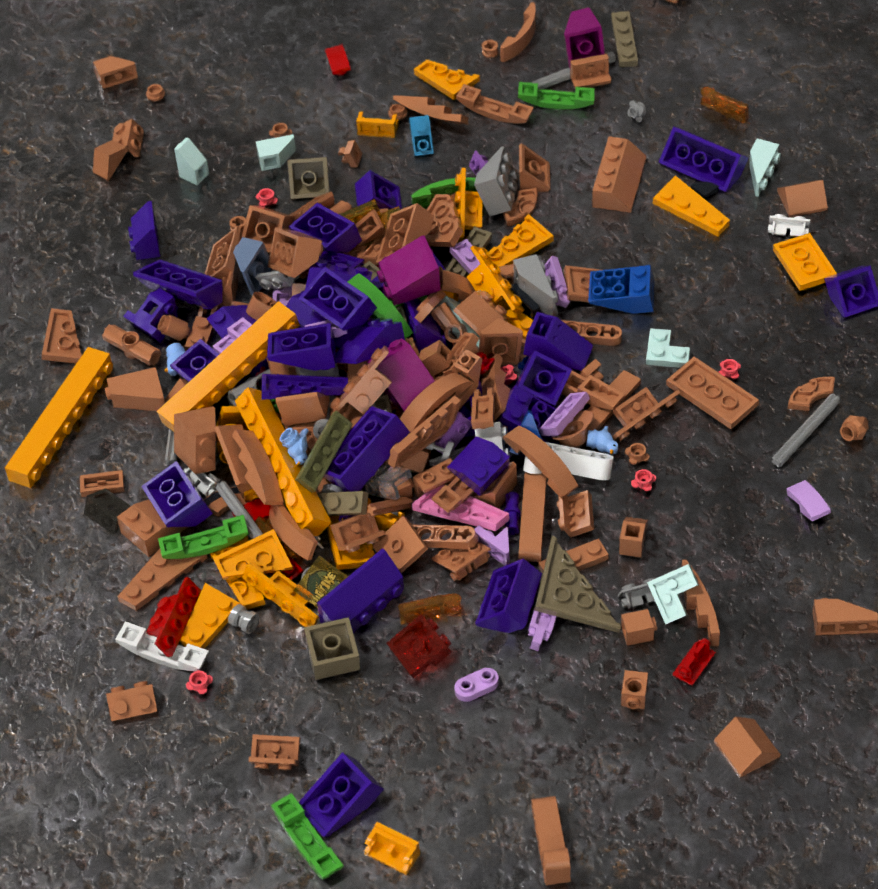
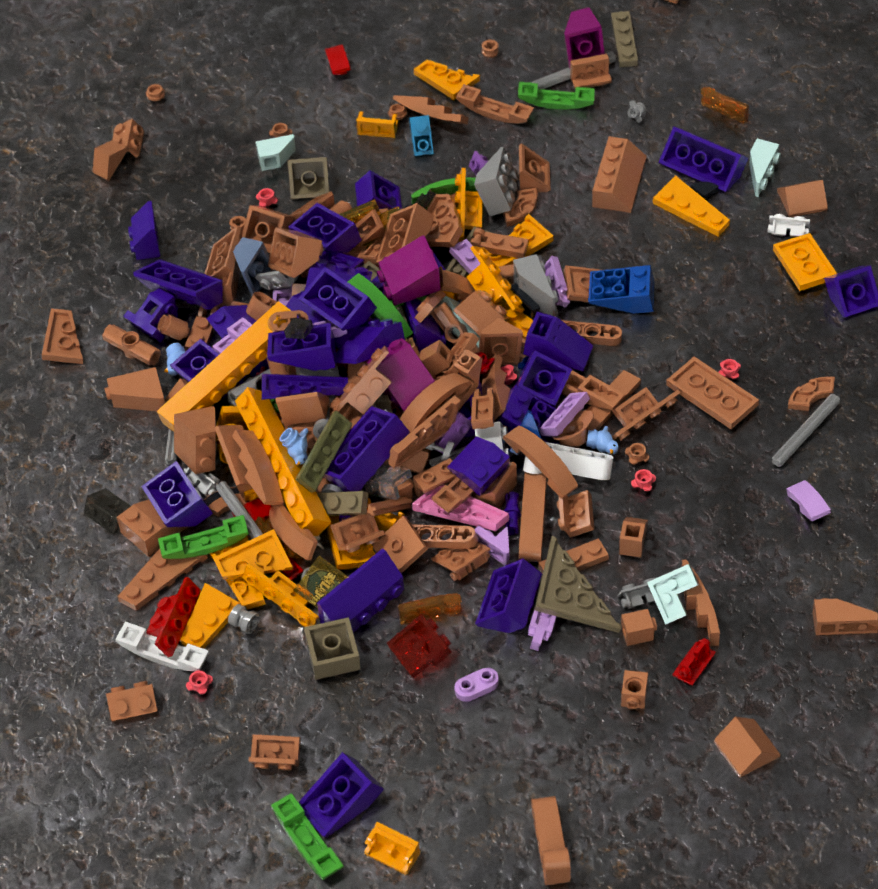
light orange brick [5,347,113,488] -> none
nougat tile [80,470,125,497] -> none
nougat slope [93,56,138,89] -> none
light aqua slope [174,137,209,185] -> none
nougat tile [338,140,362,168] -> none
nougat slope [500,2,536,62] -> none
nougat tile [580,358,604,380] -> none
light aqua plate [646,328,690,368] -> none
nougat rock [840,415,869,441] -> none
none -> nougat beam [267,310,309,332]
none -> clear smoke plate [284,318,313,339]
none -> clear smoke plate [415,190,436,208]
none -> nougat plate [470,228,529,258]

